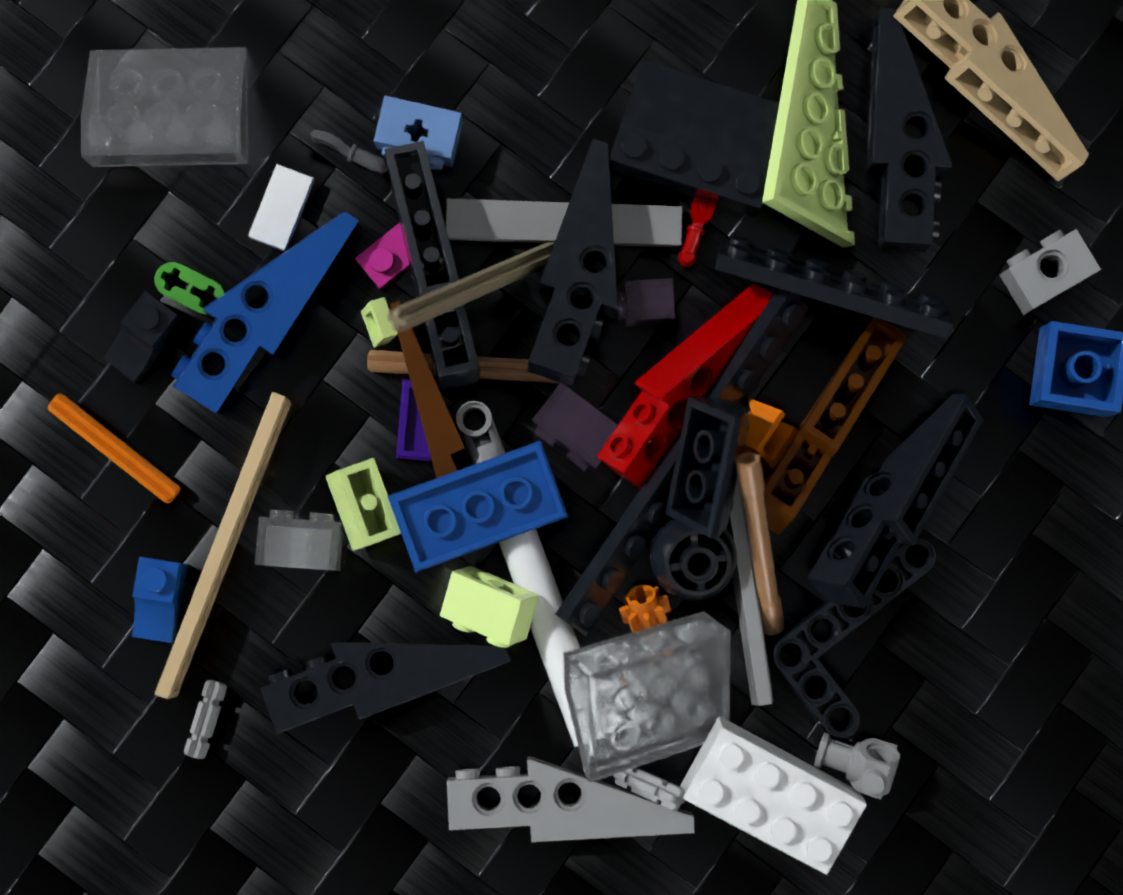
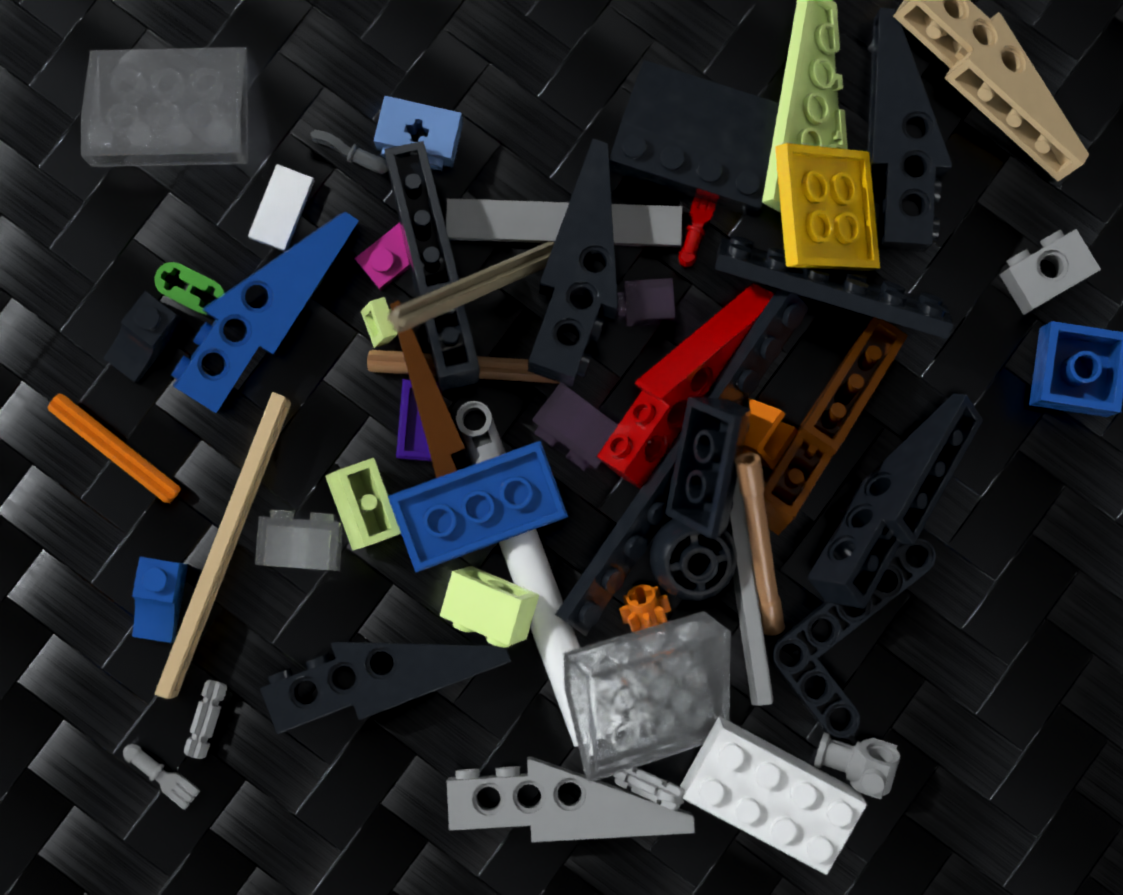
none -> light grey piece [123,744,200,810]
none -> yellow plate [775,143,880,271]

